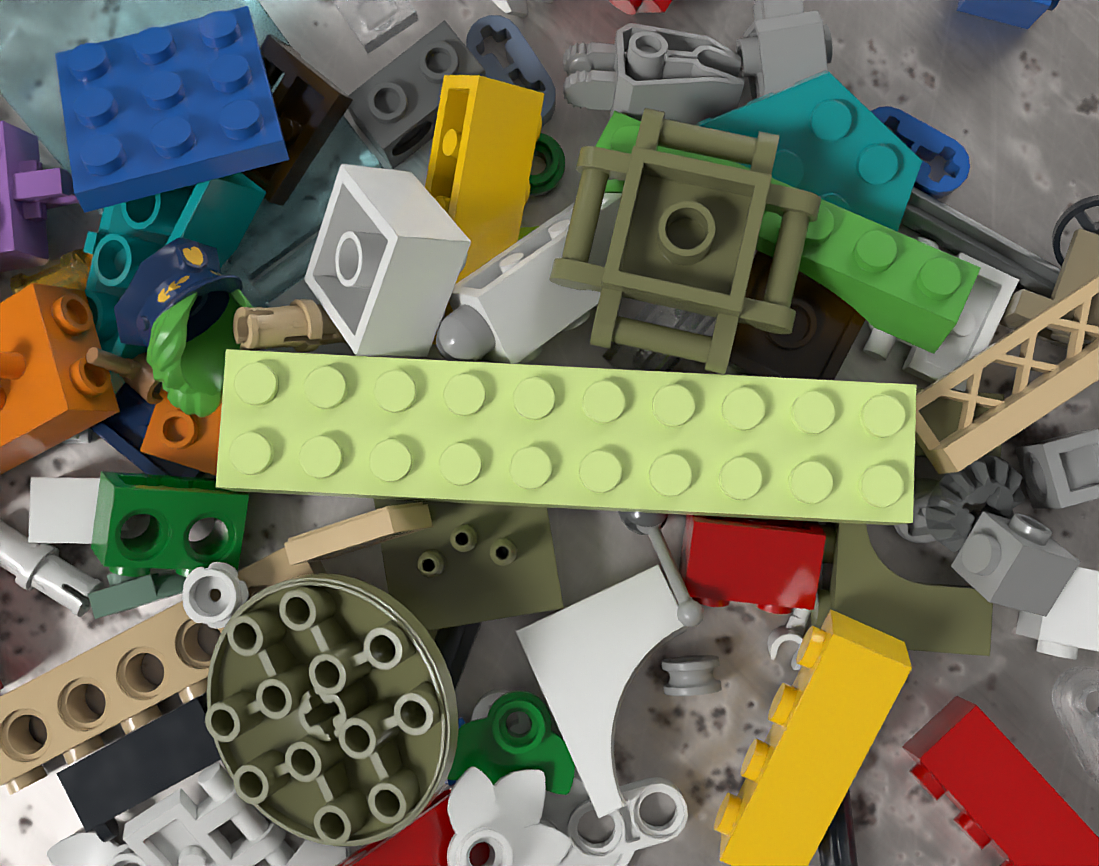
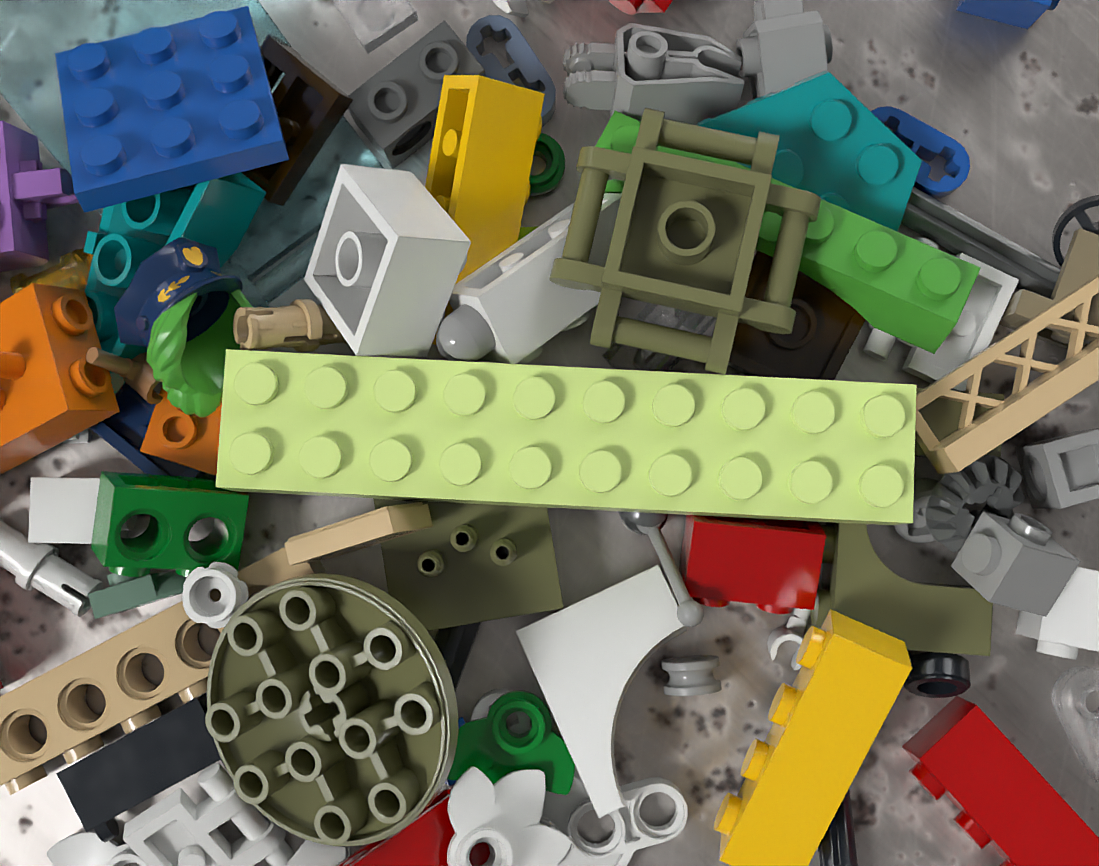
none -> black tile [904,652,971,698]

